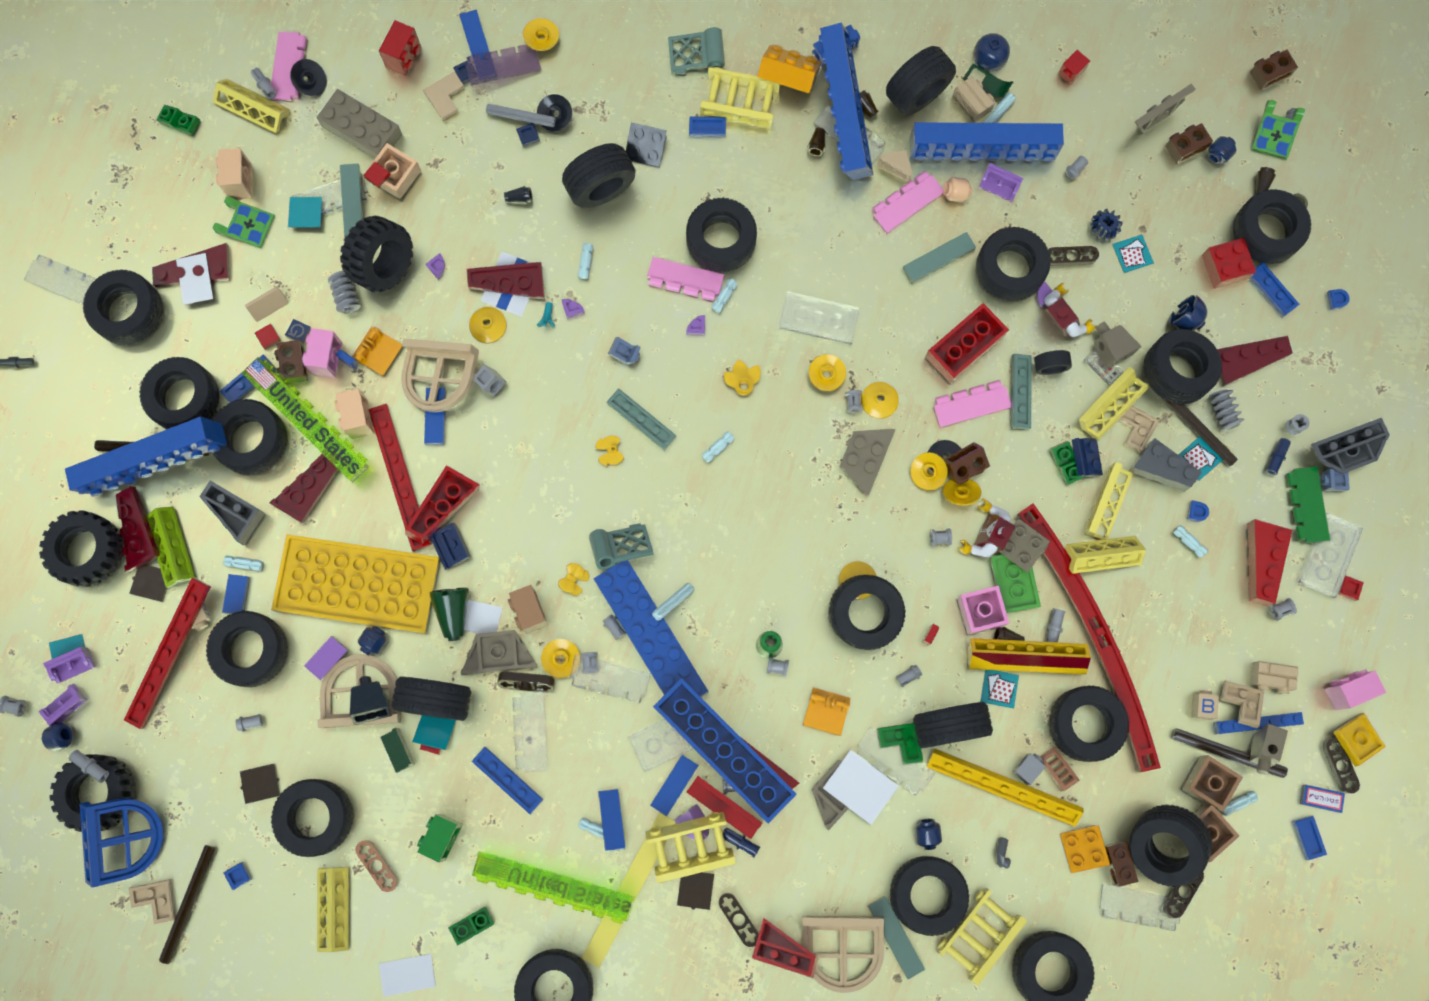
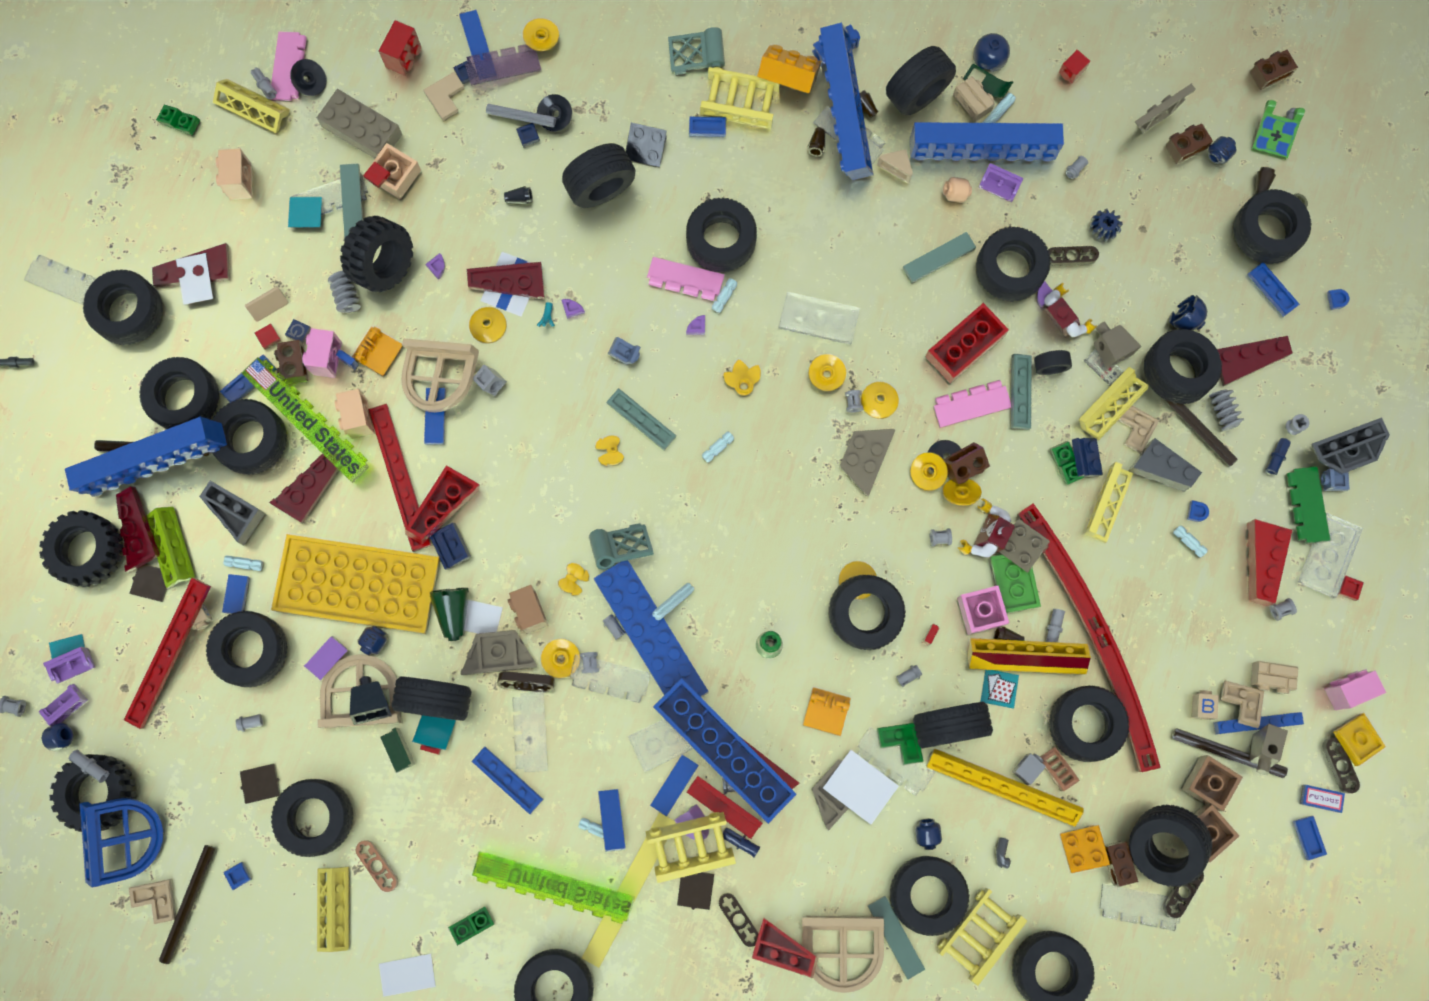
bright green flag [213,196,275,248] -> none
green brick [417,814,463,863] -> none
light aqua axle [578,243,593,279] -> none
light grey bush [767,656,789,677] -> none
bright pink windscreen [872,171,943,234] -> none
light yellow fence [1065,536,1146,574] -> none
sticker [1113,234,1154,273] -> none
sticker [1178,436,1223,481] -> none
red brick [1202,238,1256,289] -> none
light aqua axle [1221,791,1258,816] -> none

